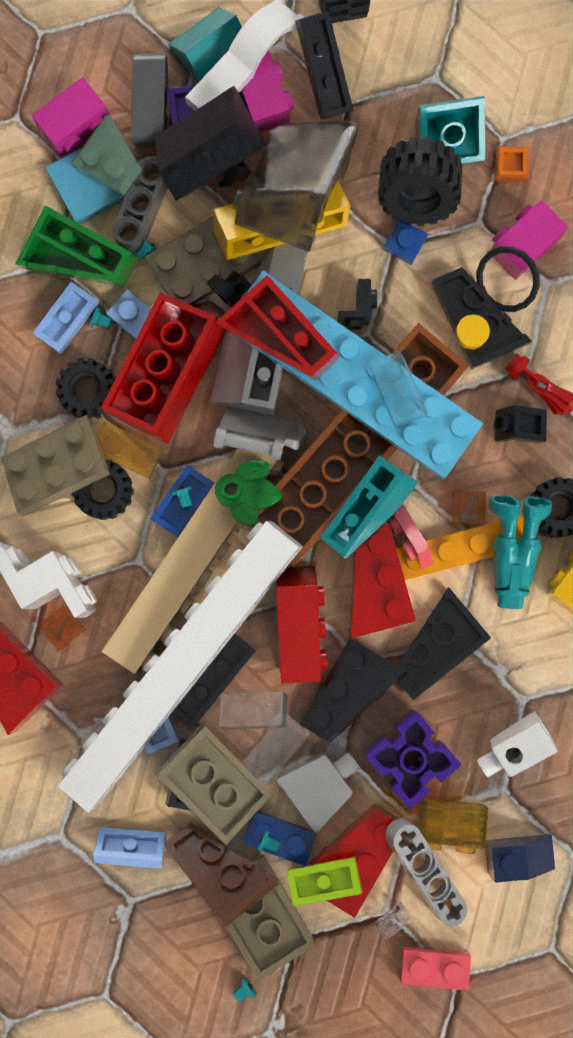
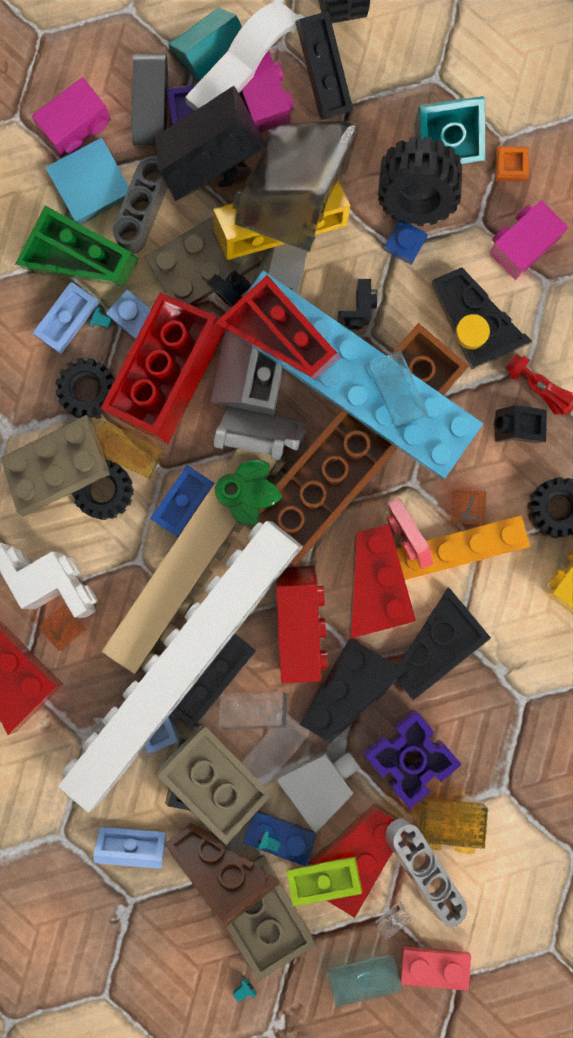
sand green wing [72,114,142,196] -> none
teal piece [135,240,158,261] -> none
teal piece [172,486,192,508] -> none
teal slope [320,456,418,558] -> none
black piece [476,246,540,312] -> none
white torso [477,711,558,777] -> none
dark blue slope [484,834,555,883] -> none
teal piece [488,495,552,609] -> none
none -> clear light blue plate [328,954,402,1007]

